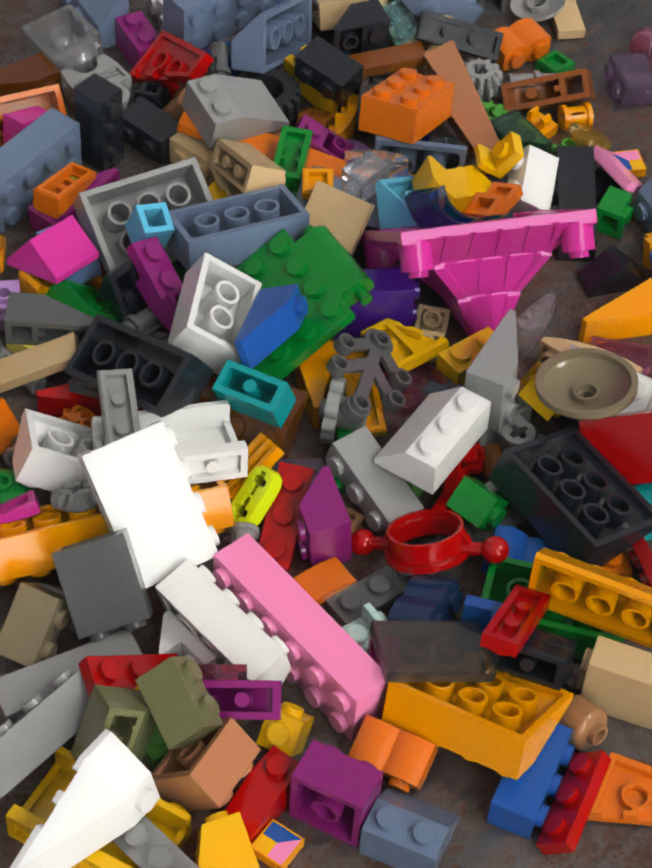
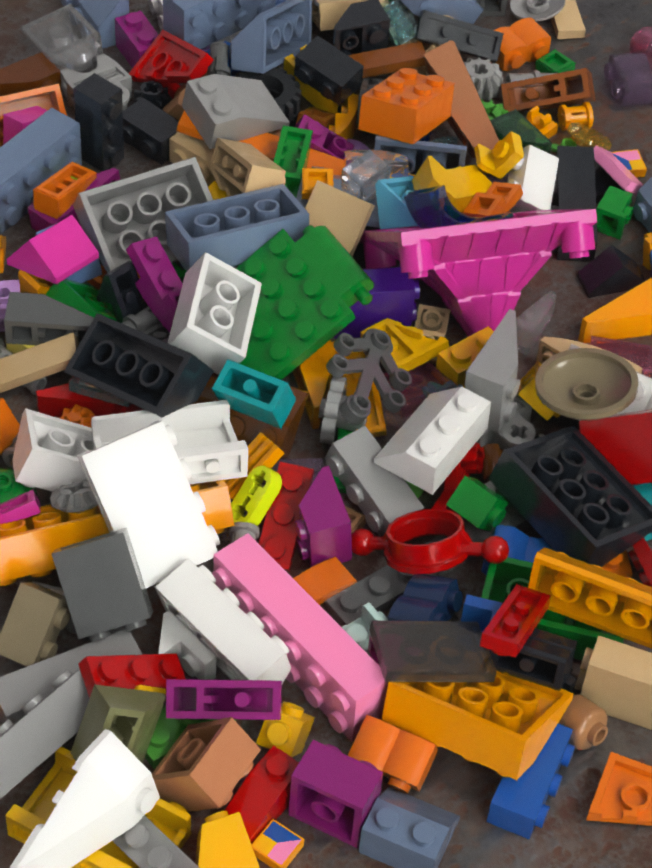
light grey tile [96,368,141,445] -> none
medium azure brick [125,202,175,249] -> none
olive brick [135,656,224,750] -> none
clear pink tile [198,664,247,680] -> none
blue slope [234,283,308,369] -> none
red plate [536,750,612,855] -> none

